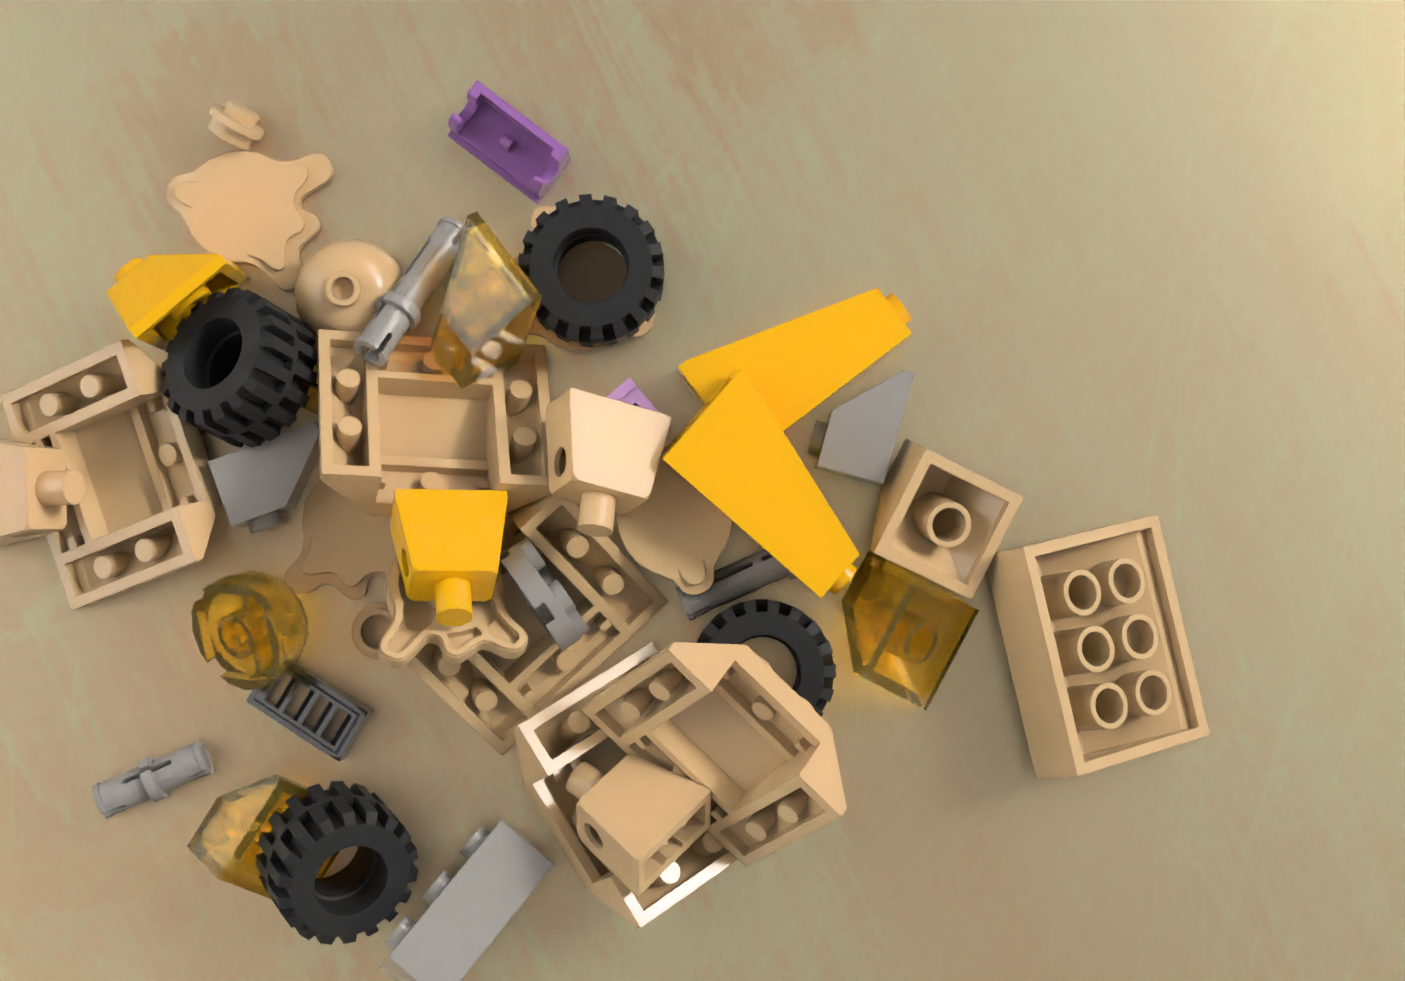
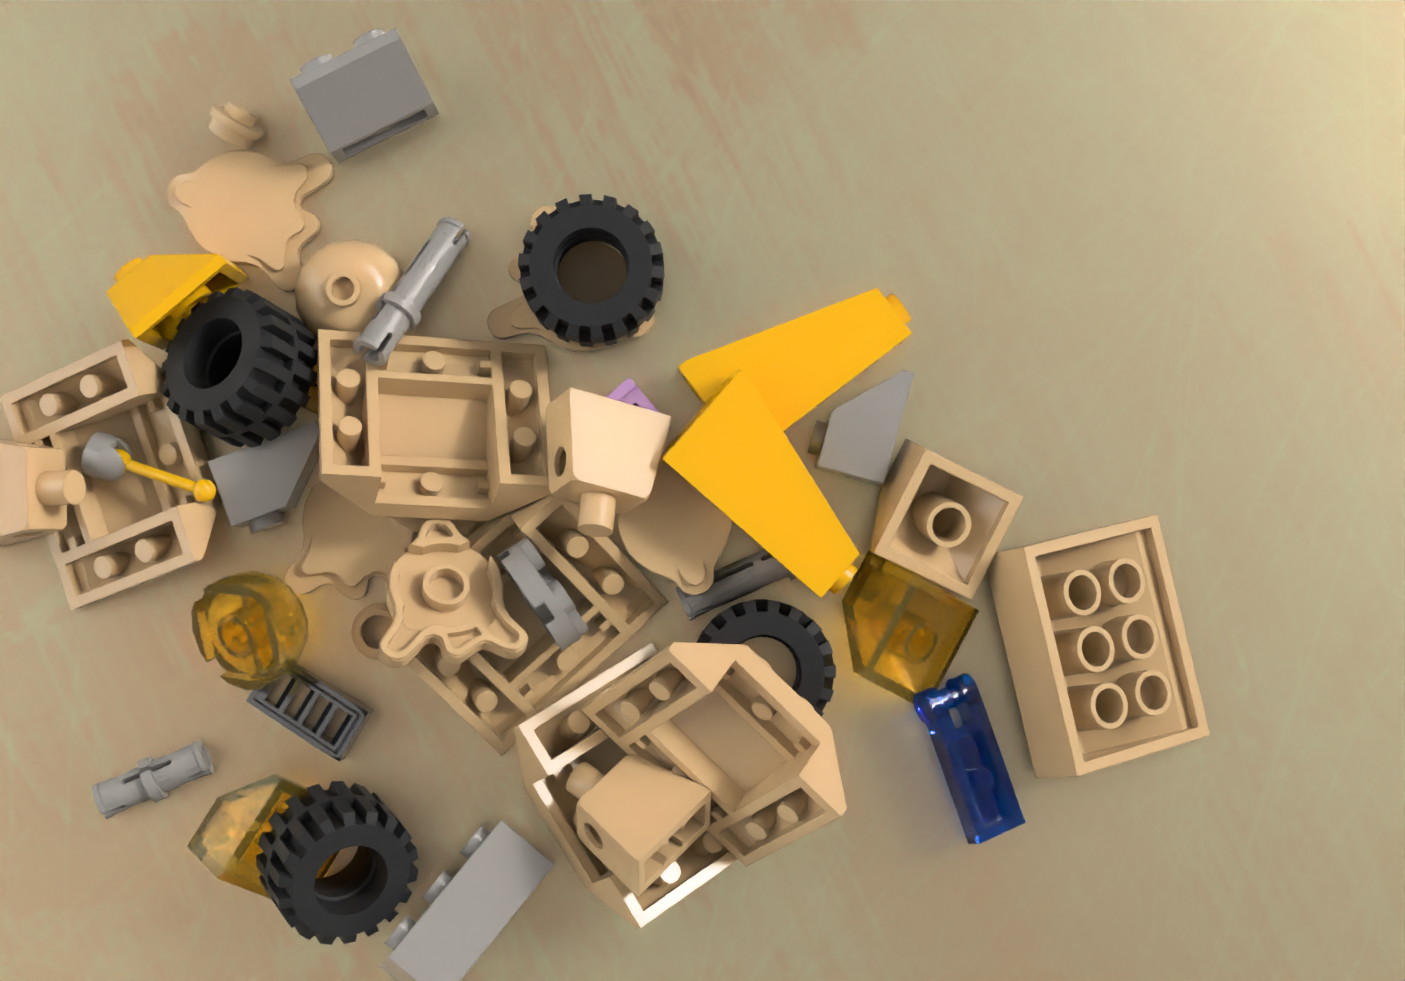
yellow torso [390,489,508,626] -> none
clear yellow slope [430,211,542,389] -> none
medium lavender hinge [448,80,572,205] -> none
none -> hinge [81,431,216,502]
none -> light grey slope [290,28,439,163]
none -> clear blue plate [913,673,1026,844]

